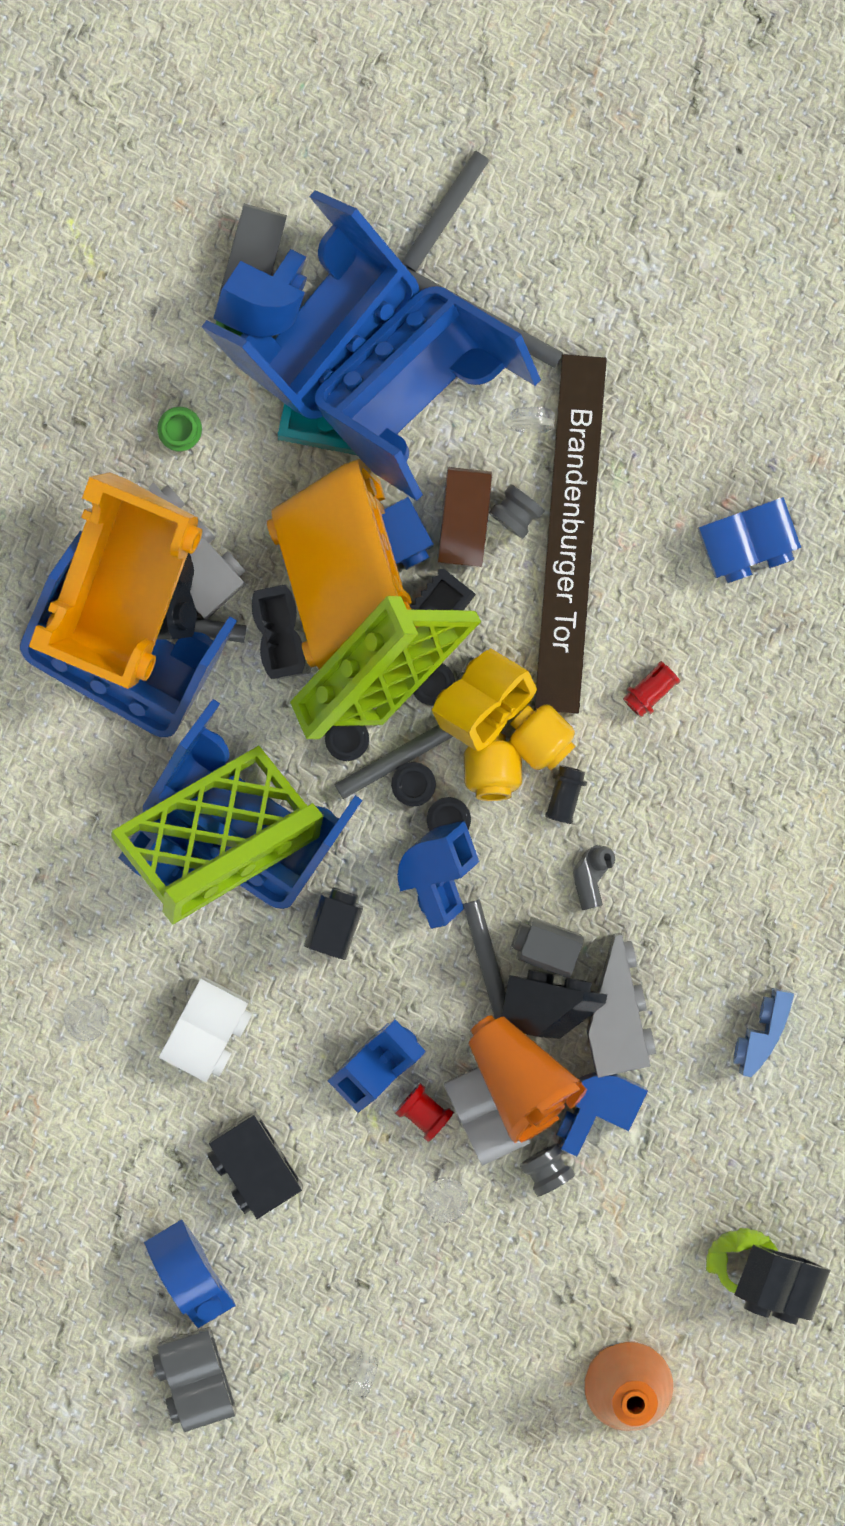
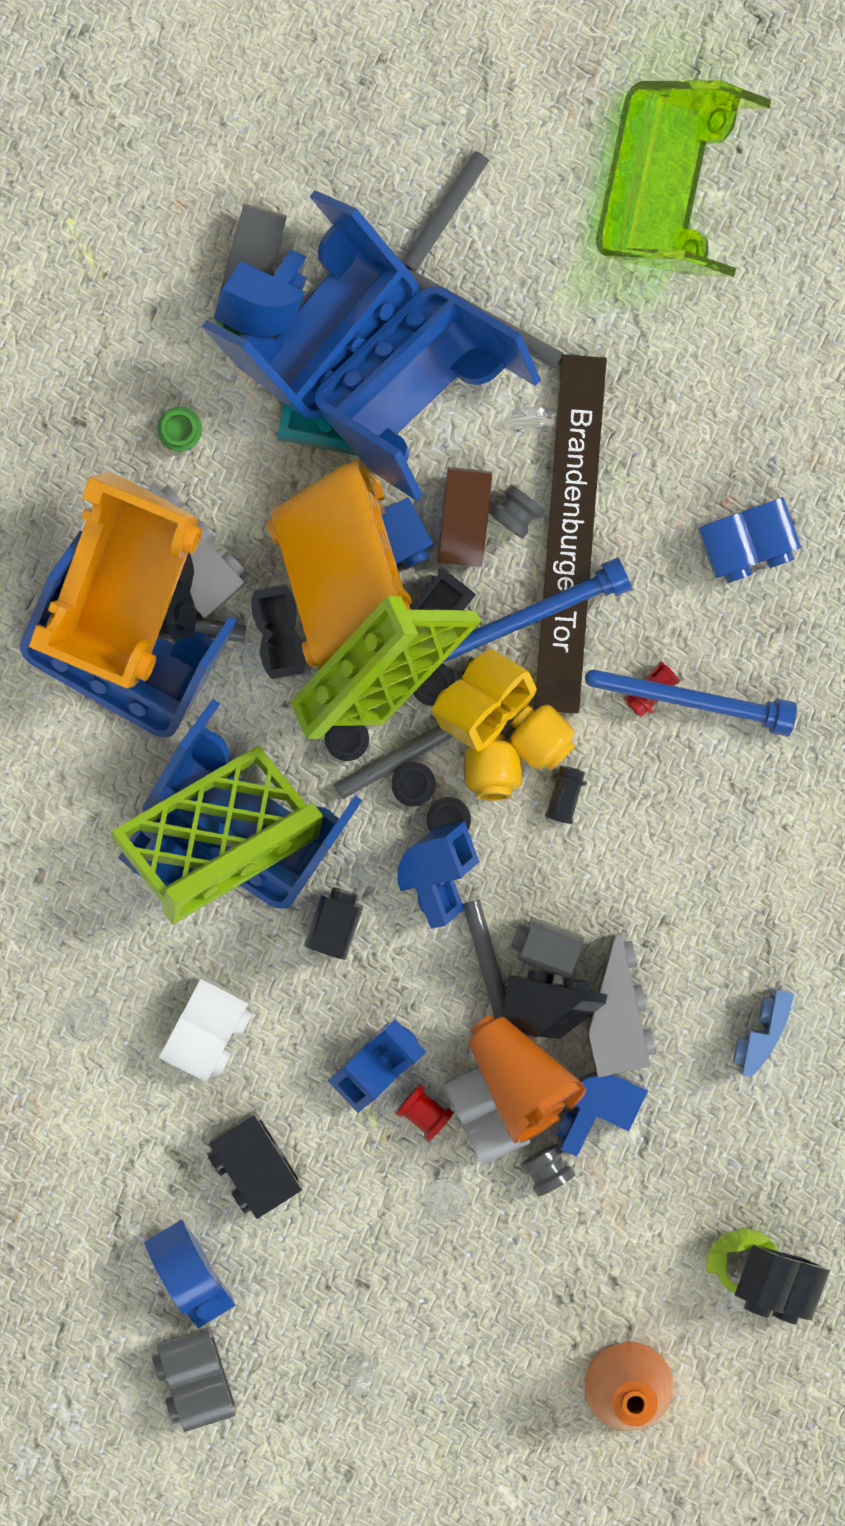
dark grey arm [573,845,616,910] -> none
none -> blue piece [443,557,632,663]
none -> blue piece [585,669,797,737]
none -> clear neon green windscreen [596,80,771,277]

